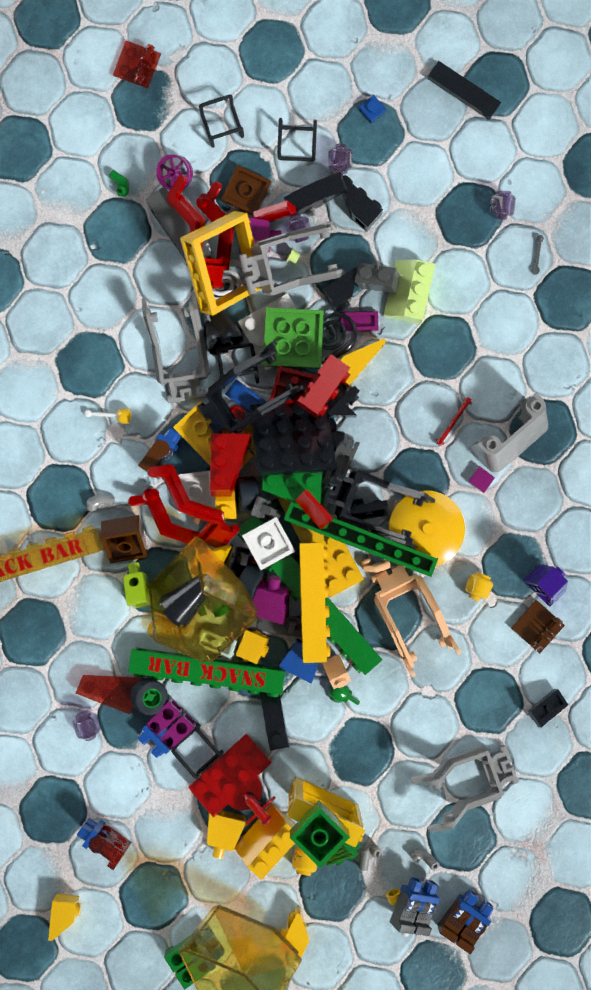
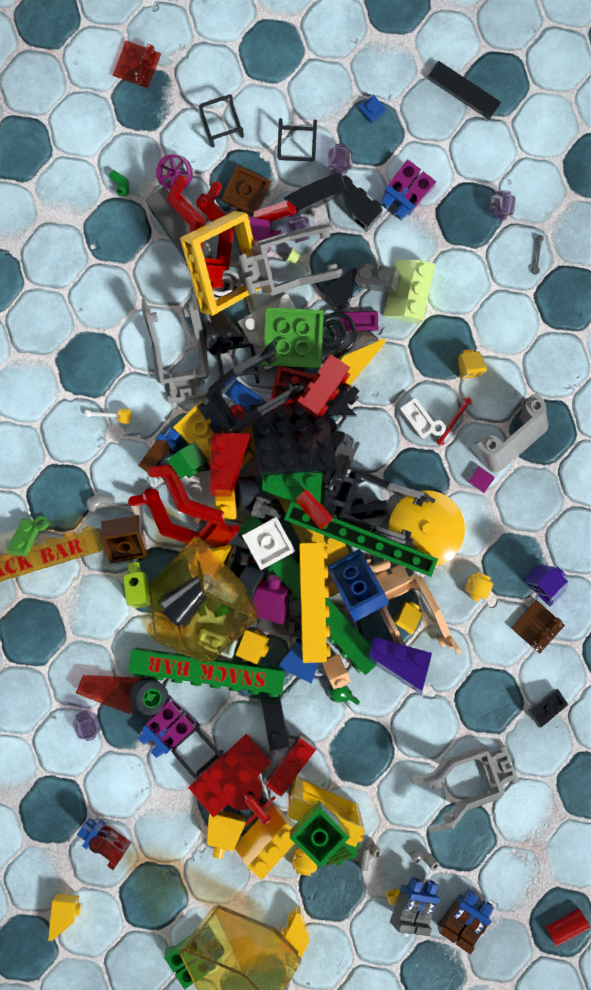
none -> bright green hinge [7,516,49,557]
none -> green brick [168,442,209,479]
none -> red brick [265,733,316,797]
none -> blue slope [327,549,389,622]
none -> dark purple wedge [369,637,432,696]
none -> magenta hips [380,159,437,221]
none -> yellow slope [393,601,423,635]
none -> white hinge [399,397,446,439]
none -> yellow slope [458,349,487,379]
none -> red brick [546,908,591,947]

